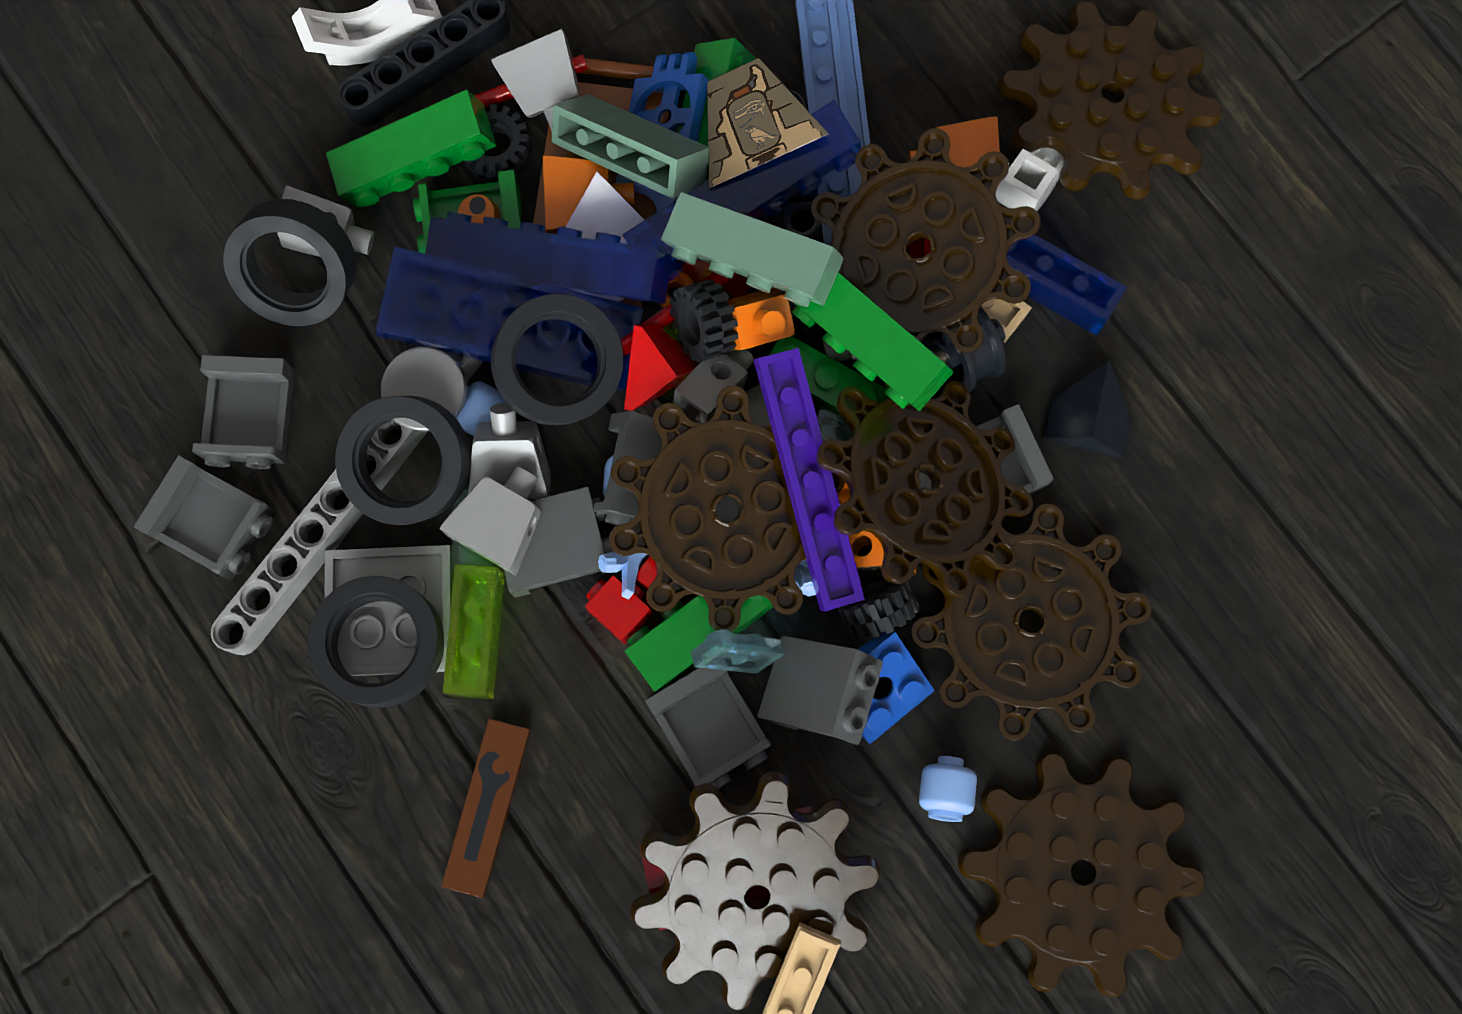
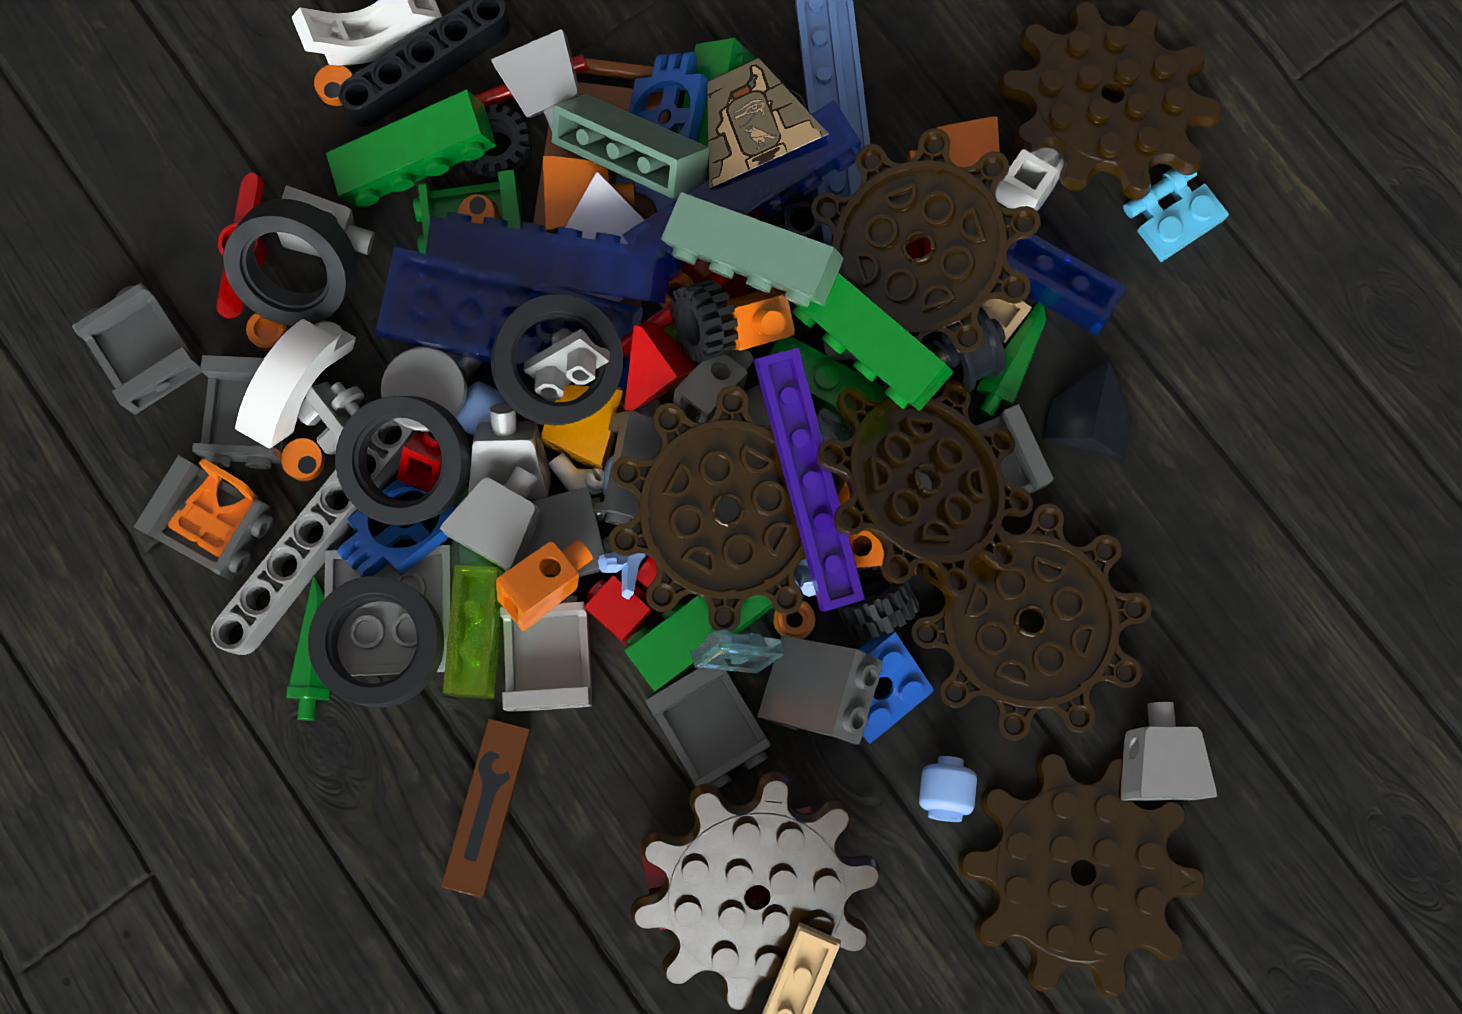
none -> dark grey panel [72,283,202,415]
none -> orange piece [168,458,258,558]
none -> red piece [216,173,267,319]
none -> white arch [235,319,356,449]
none -> orange tile [246,313,290,351]
none -> orange tile [281,438,325,481]
none -> green bar [286,575,330,721]
none -> light grey hips [298,382,365,454]
none -> orange tile [314,65,352,106]
none -> blue piece [337,480,455,577]
none -> red brick [397,431,442,493]
none -> orange torso [496,539,593,632]
none -> light grey panel [500,596,593,712]
none -> light grey hips [523,329,610,402]
none -> light orange torso [524,384,625,471]
none -> white arm [548,452,604,495]
none -> orange plate [773,601,815,639]
none -> green bar [976,296,1046,419]
none -> light grey torso [1120,702,1217,800]
none -> medium azure plate [1123,168,1229,262]

